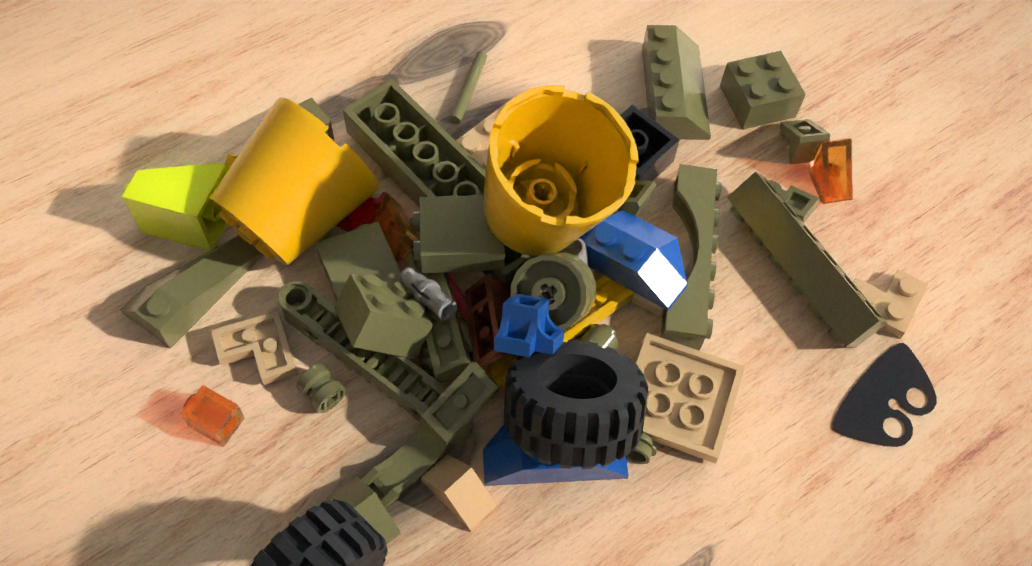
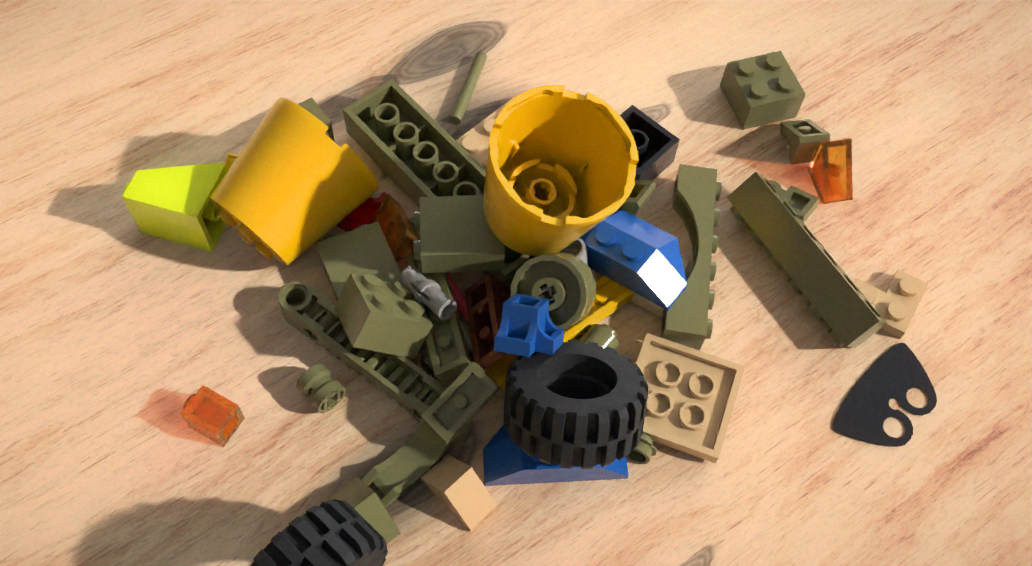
olive wedge [120,236,263,349] -> none
tan plate [211,310,298,385] -> none
olive slope [642,25,711,140] -> none

